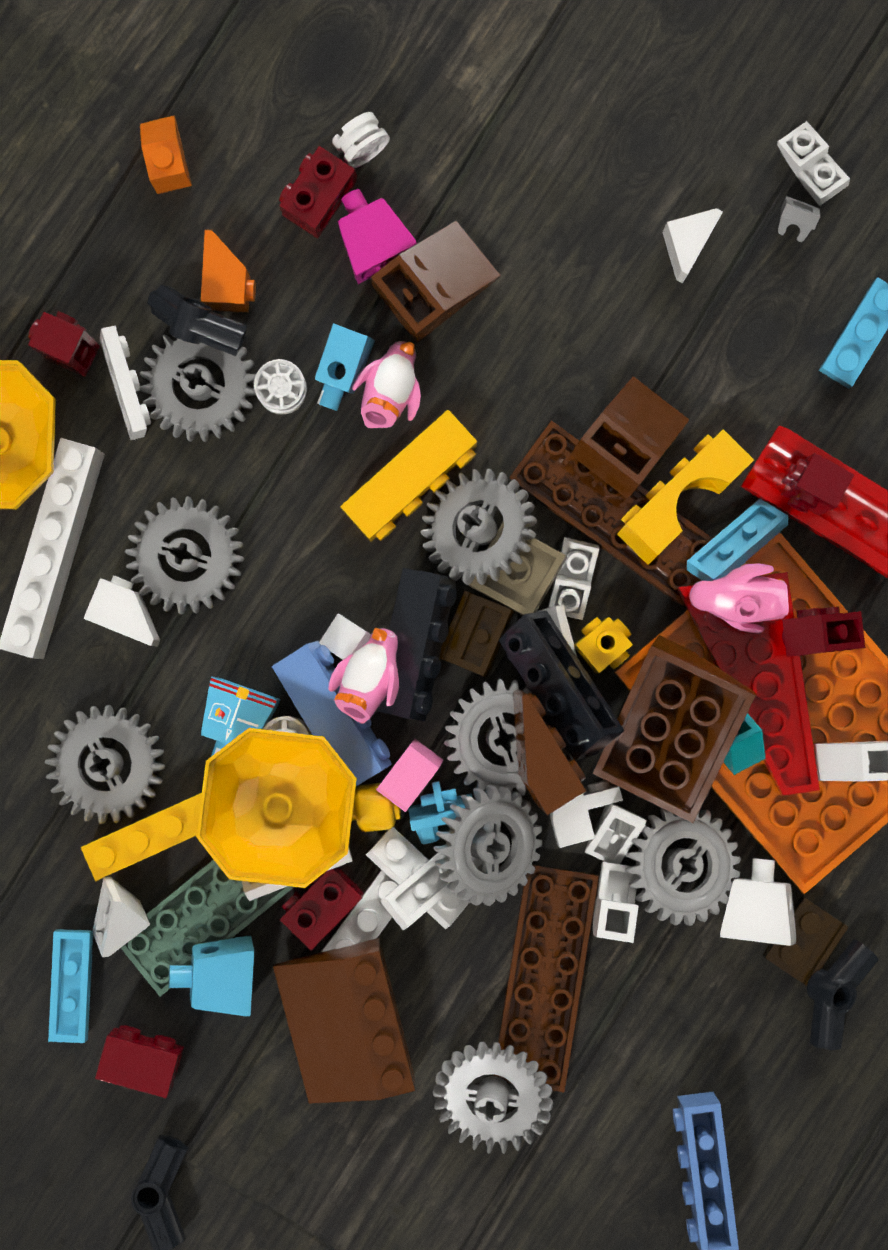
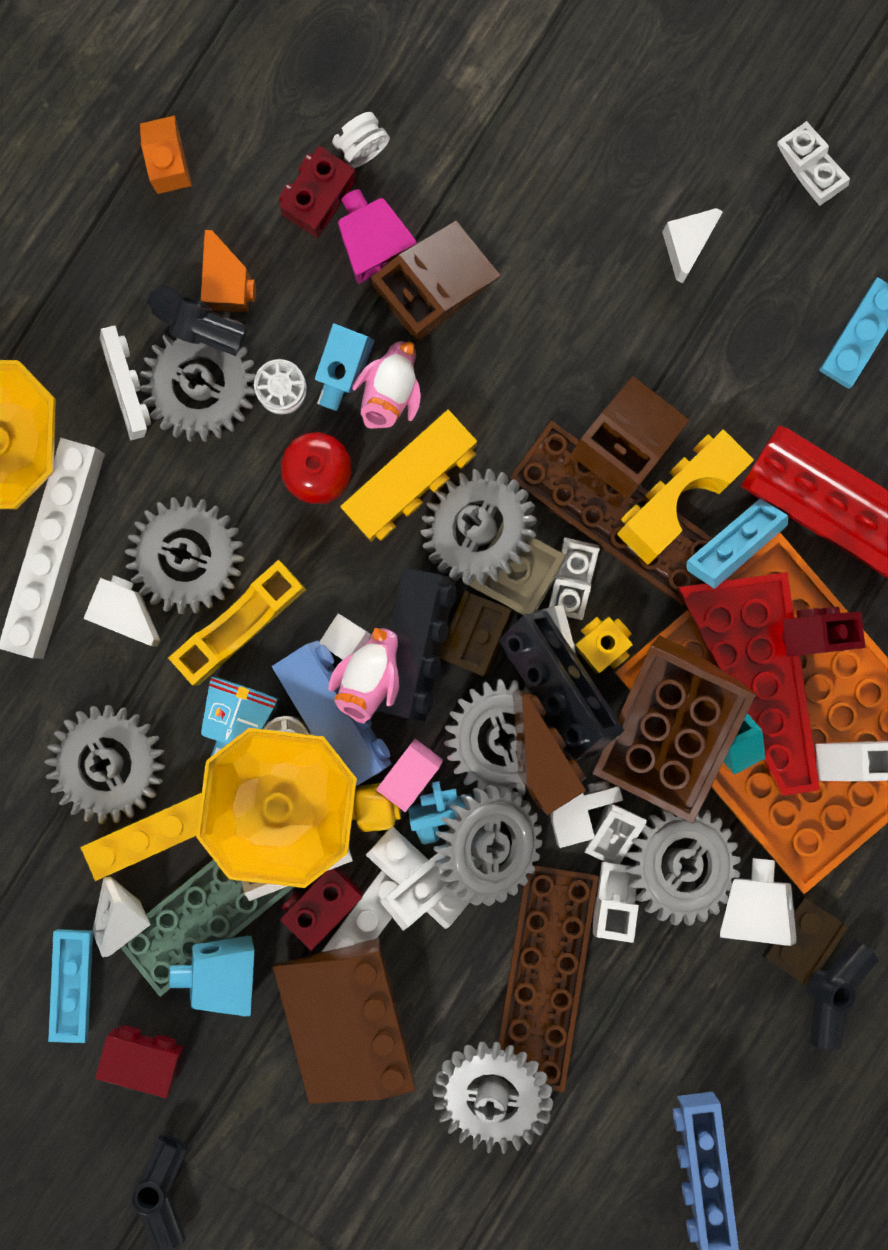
dark red brick [28,311,100,377] -> none
bright pink animal [689,563,789,633] -> none
light grey tile [778,196,820,242] -> none
dark red brick [781,453,854,515] -> none
none -> yellow arch [168,560,306,685]
none -> red cylinder [280,432,352,504]

